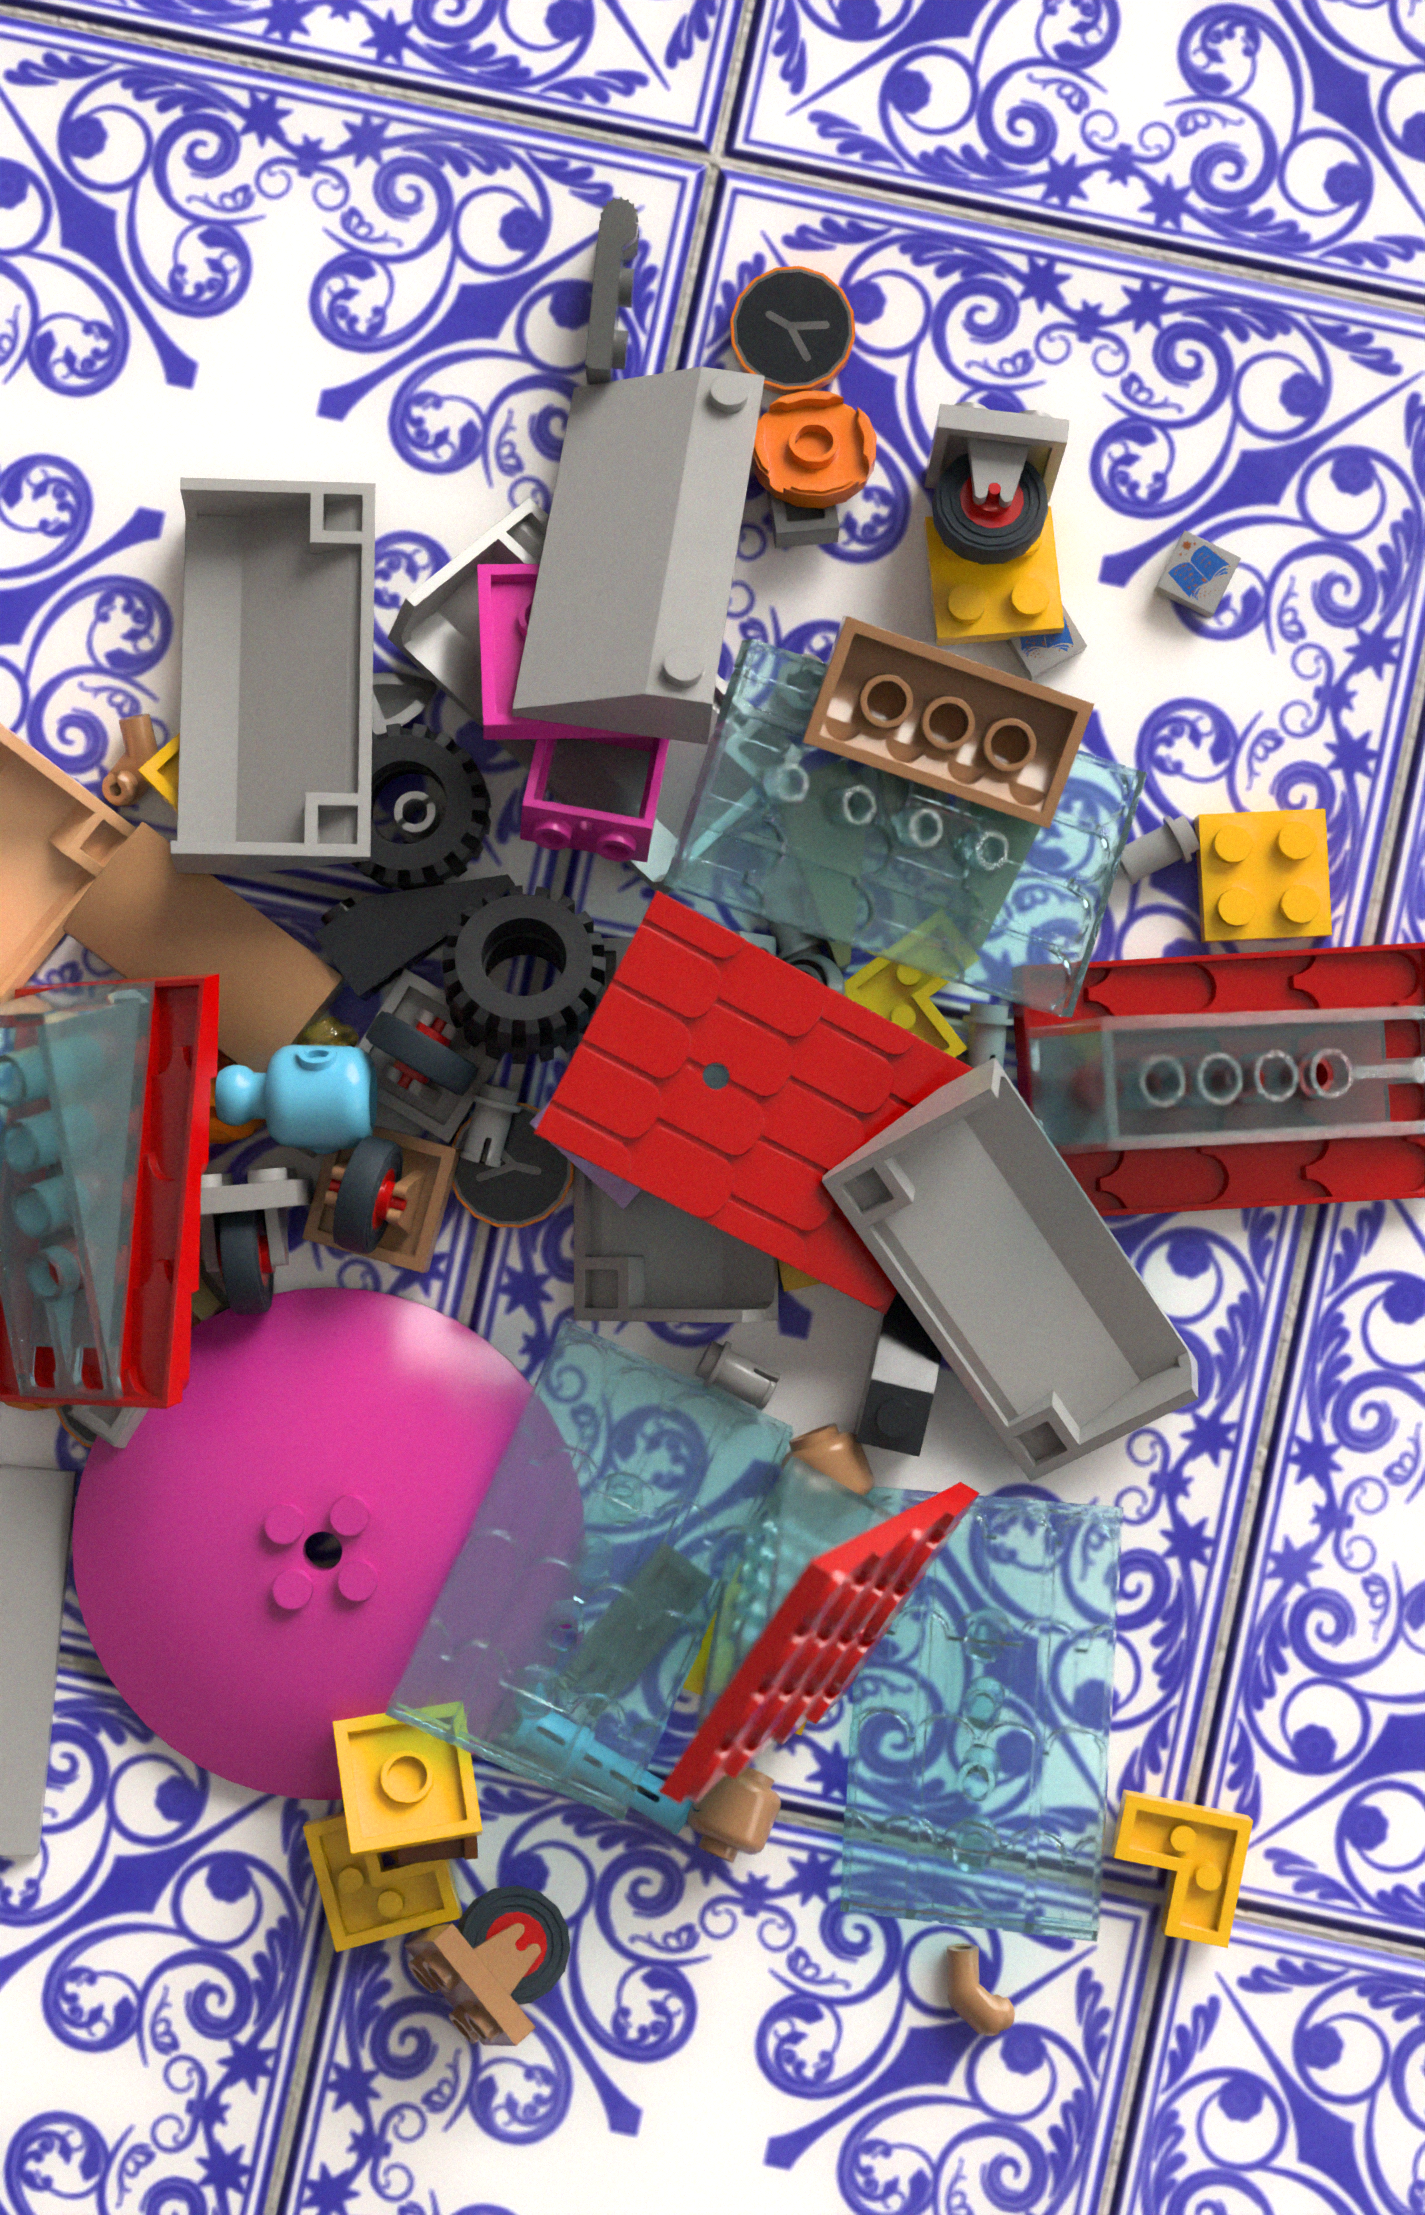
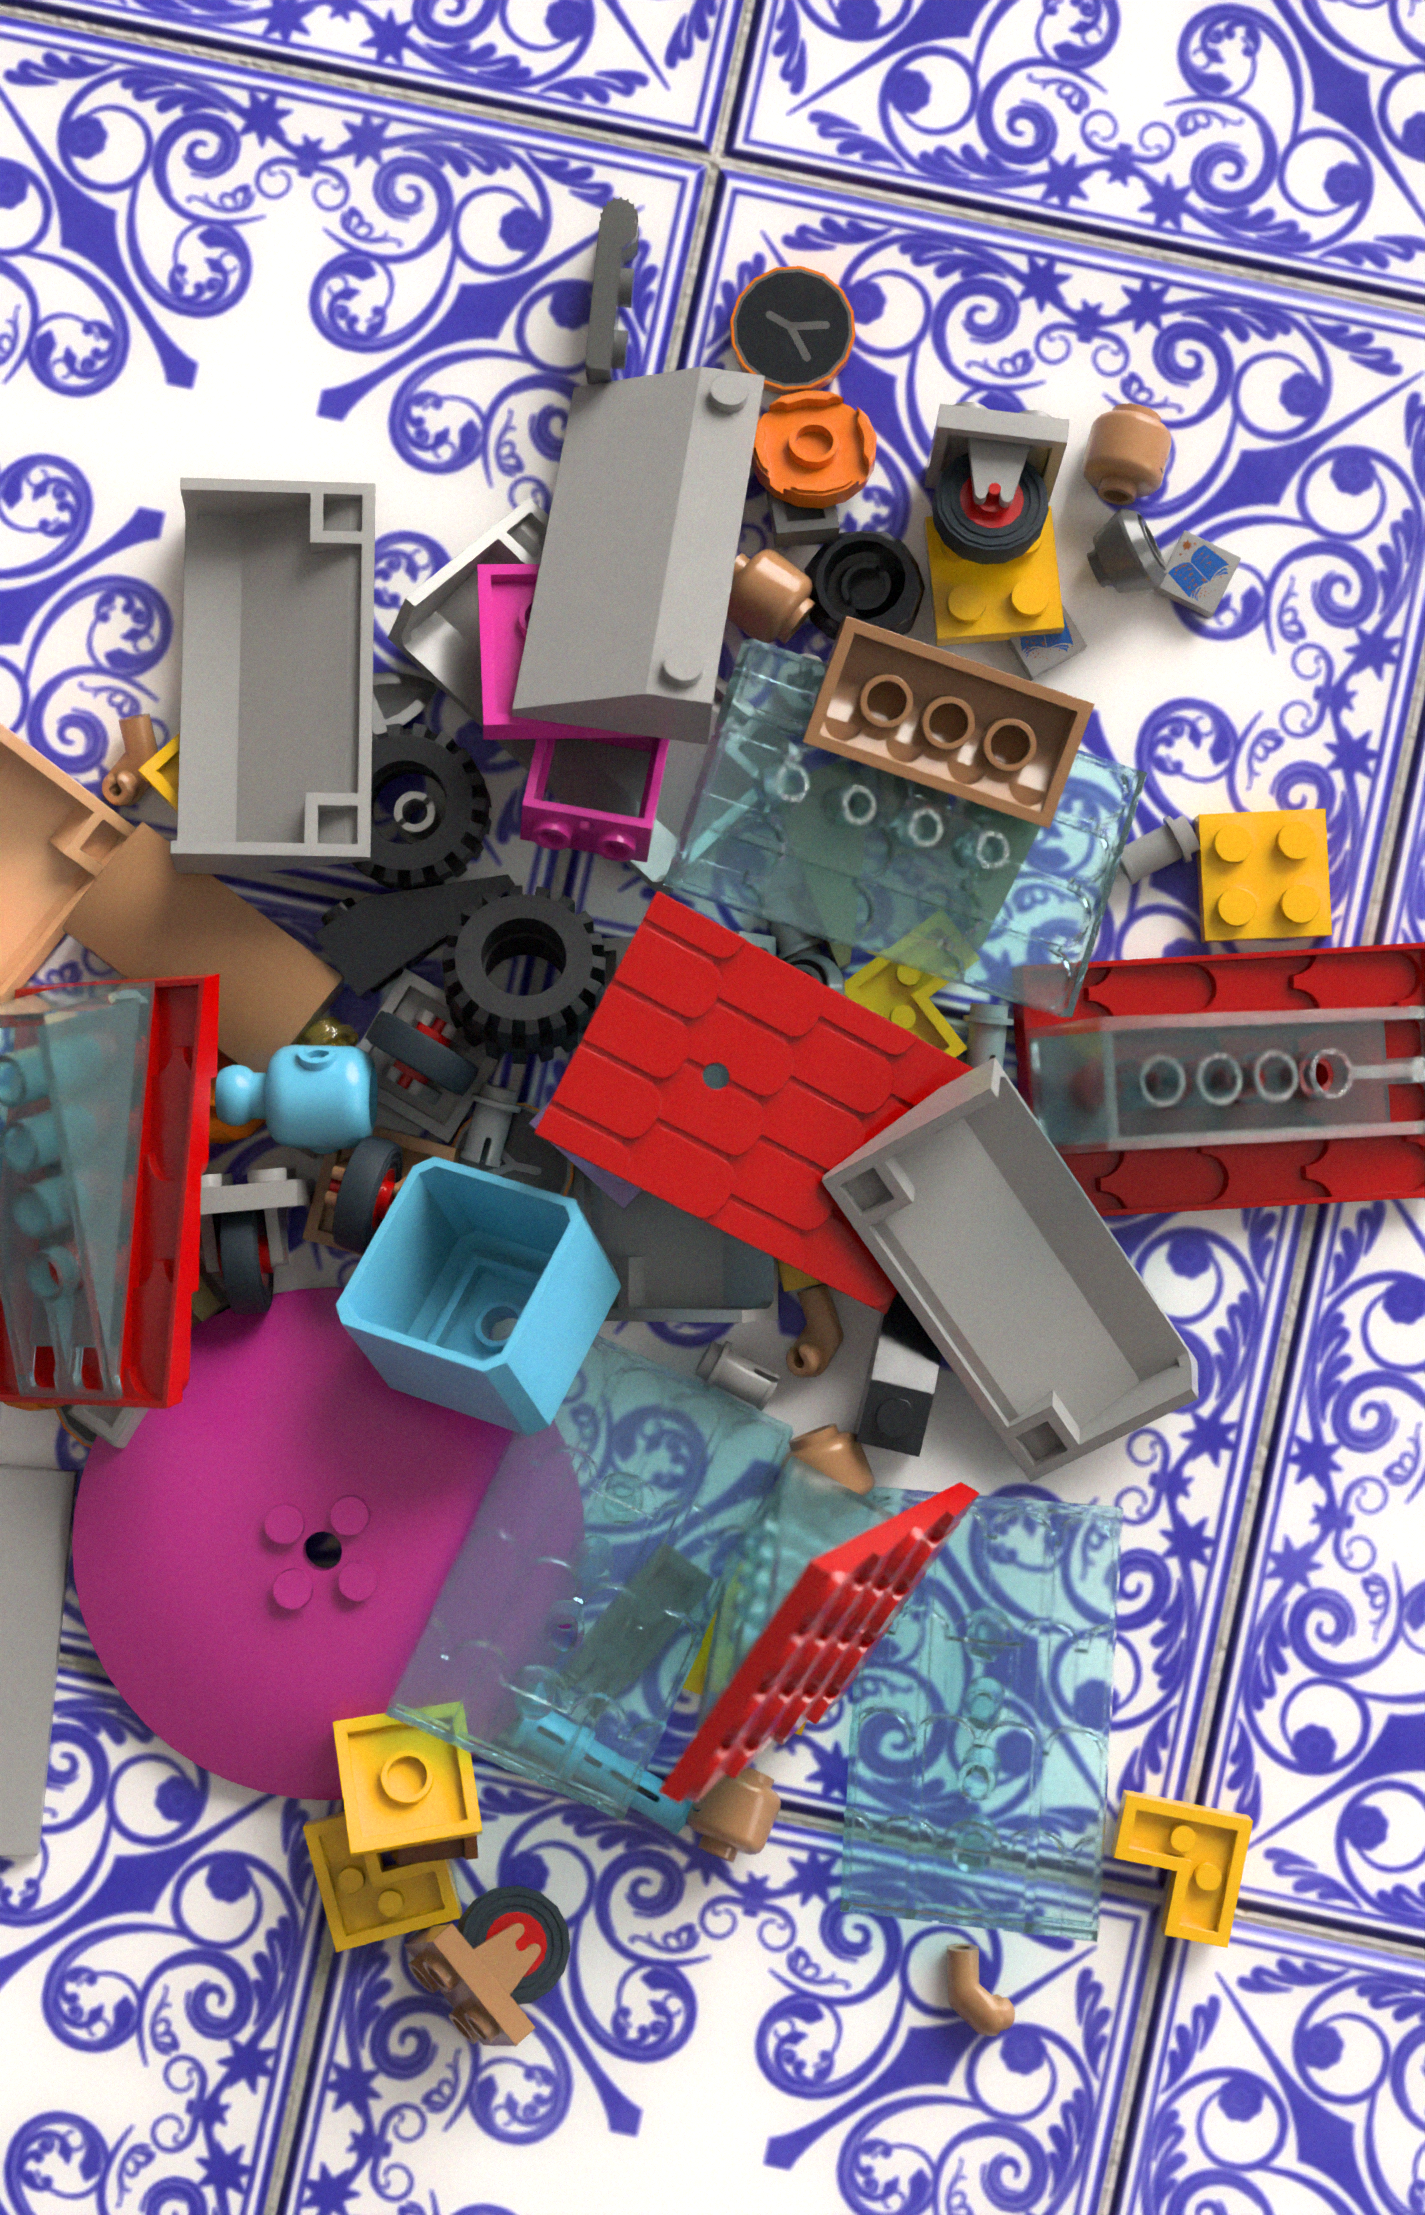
none -> medium azure plate [336,1156,621,1436]
none -> medium nougat head [727,549,816,645]
none -> medium nougat arm [786,1283,844,1378]
none -> black hat [804,531,925,640]
none -> medium nougat head [1082,403,1171,505]
none -> dark grey cone [1087,508,1167,593]

